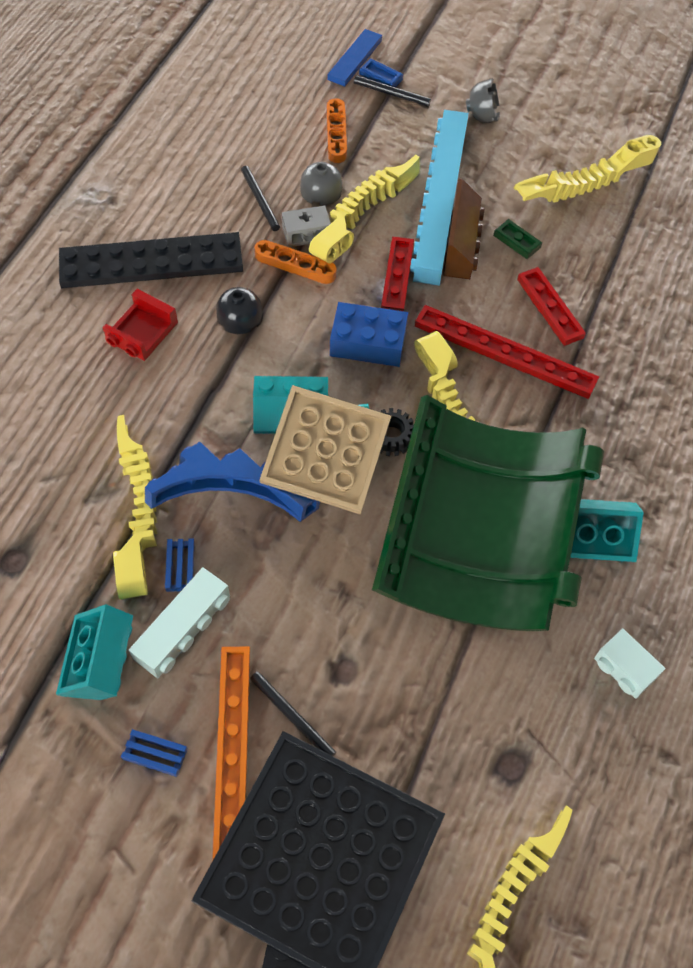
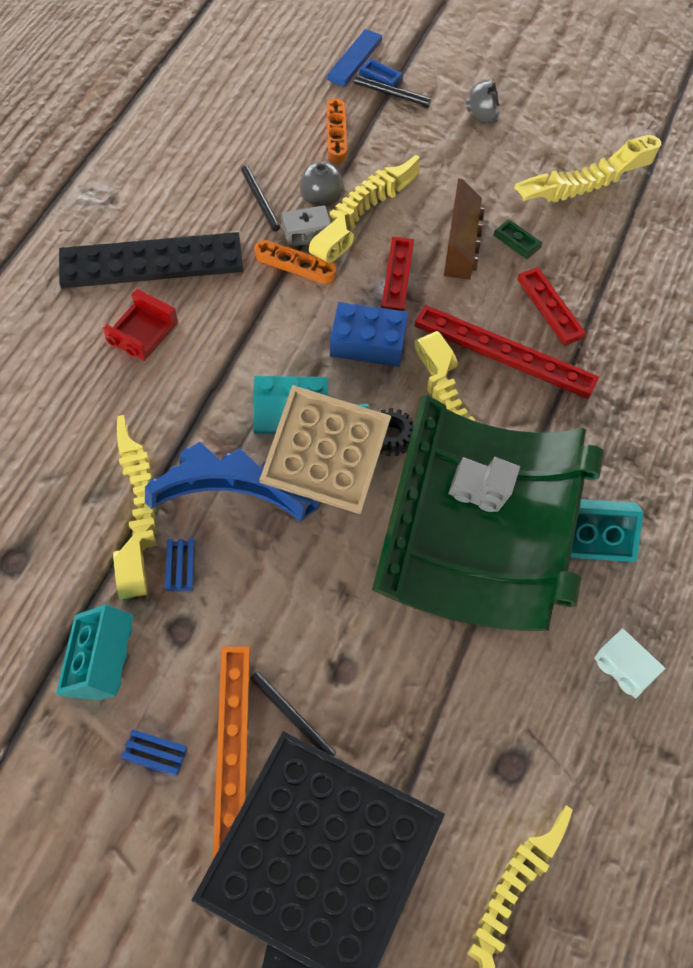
light aqua brick [129,567,230,679] -> none
black cylinder [216,287,263,335] -> none
medium azure brick [410,110,469,286] -> none
none -> light grey brick [448,457,520,512]

